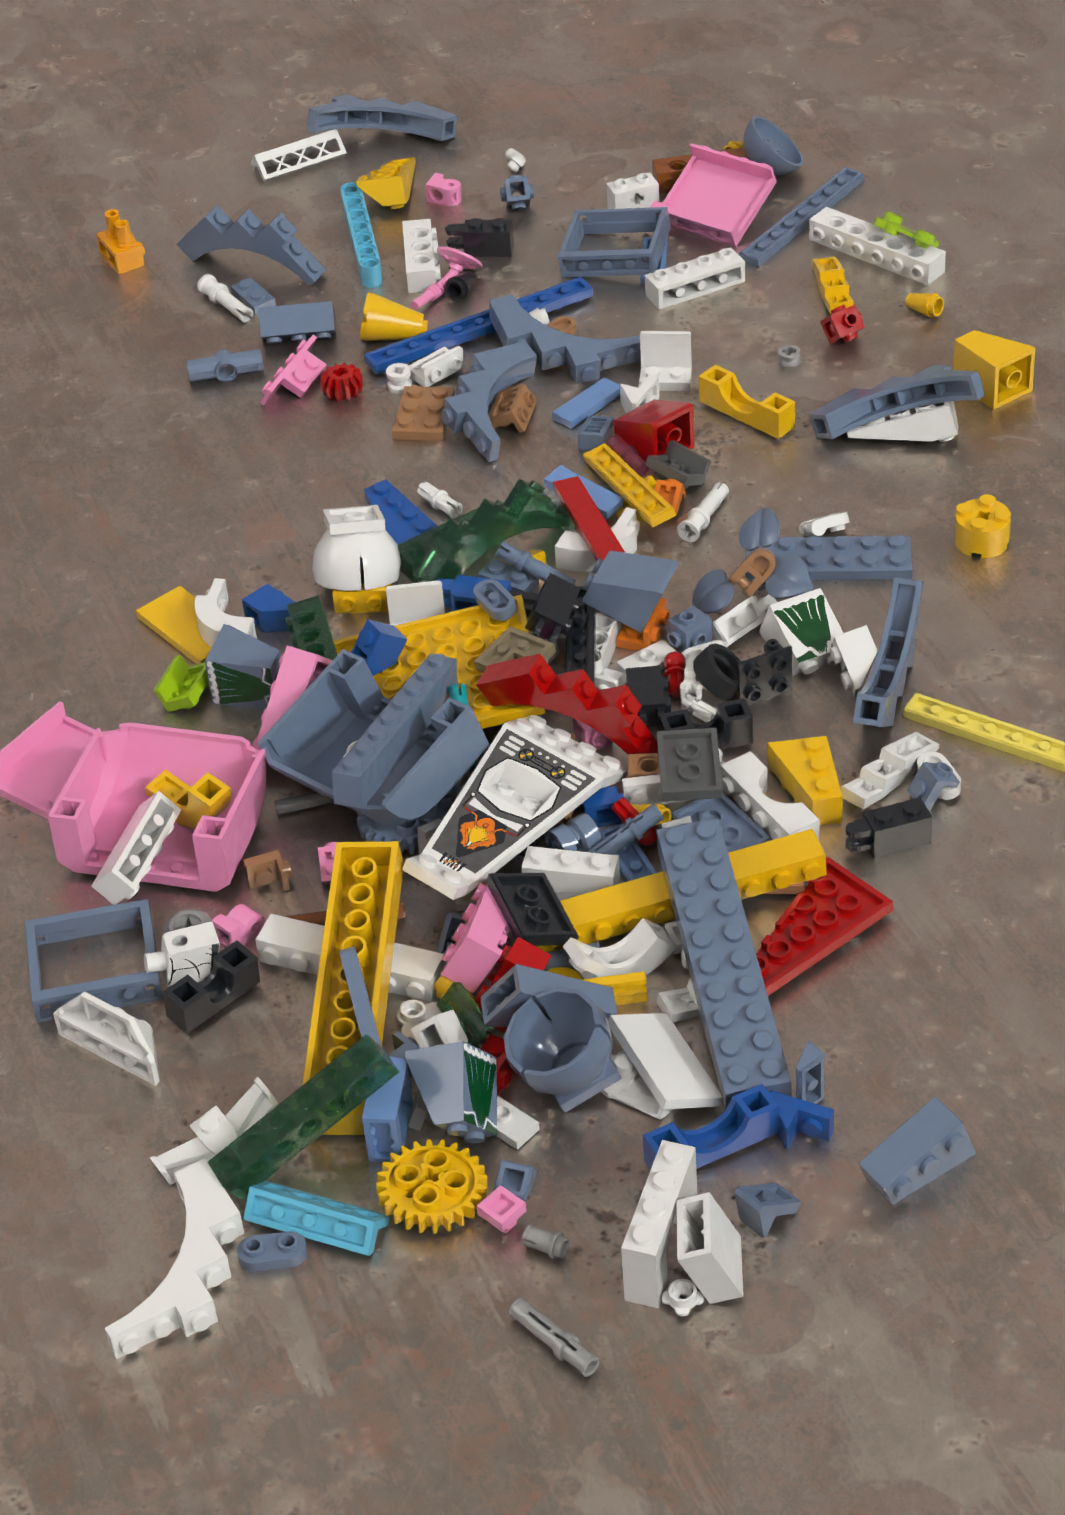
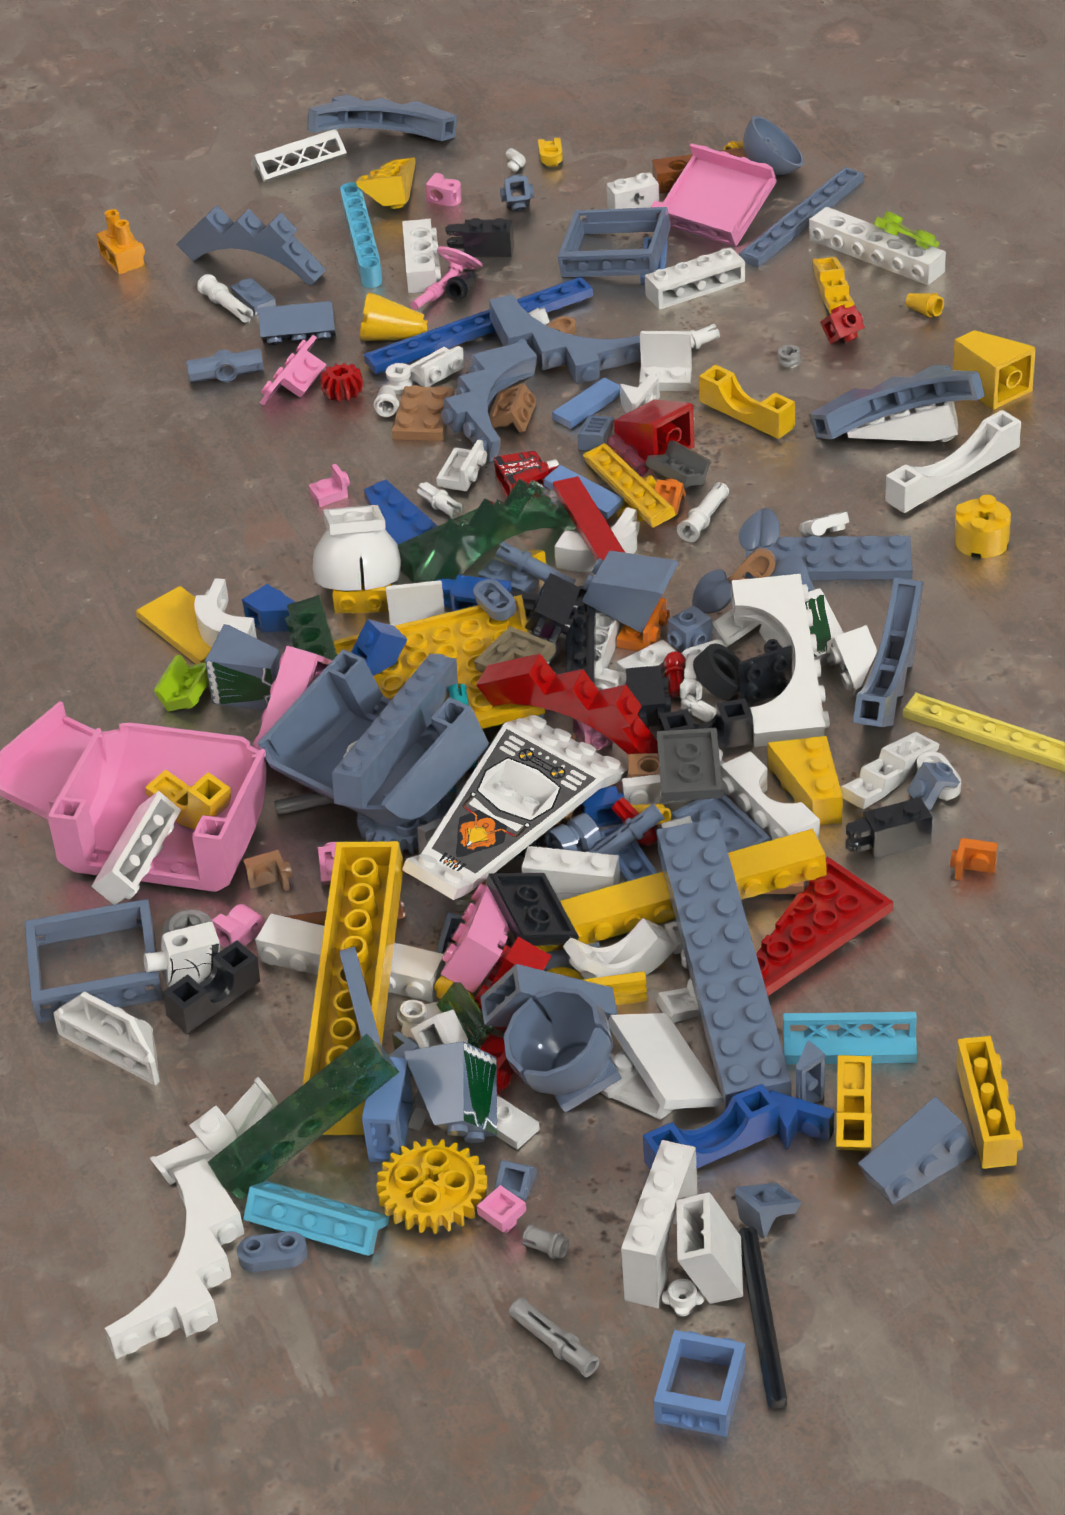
none -> bright pink bracket [308,464,350,507]
none -> white cone [374,385,399,417]
none -> white bracket [436,440,487,491]
none -> torso [494,451,559,502]
none -> yellow plate [538,137,563,167]
none -> medium blue window [653,1330,746,1437]
none -> white pin [689,324,720,350]
none -> white arch [731,574,830,747]
none -> black axle [738,1226,787,1409]
none -> medium azure fence [783,1012,917,1064]
none -> yellow arch [836,1055,872,1151]
none -> white arch [885,410,1021,513]
none -> orange bracket [950,838,998,881]
none -> yellow brick [956,1036,1023,1169]

